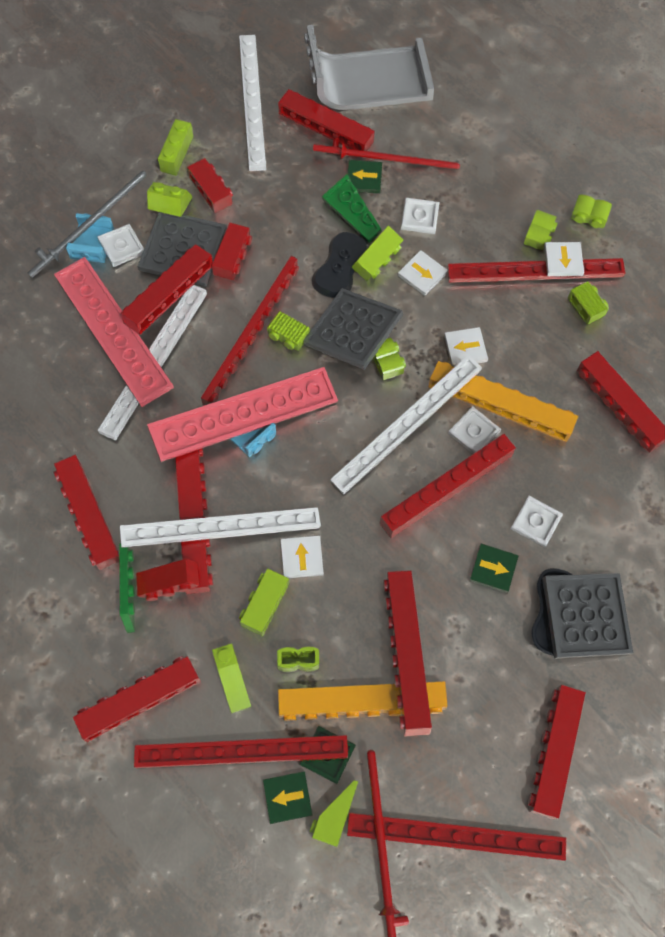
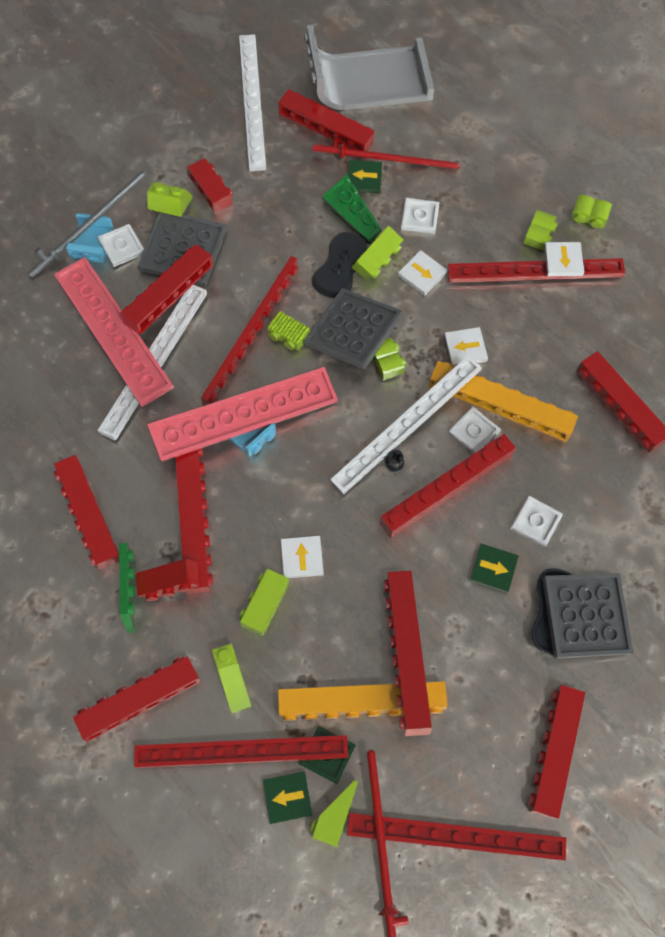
white plate [120,507,321,548] -> none
lime brick [158,119,194,176] -> none
red brick [212,222,252,280] -> none
lime brick [277,647,319,672] -> none
lime brick [568,281,609,325] -> none
none -> black bush [385,450,404,473]

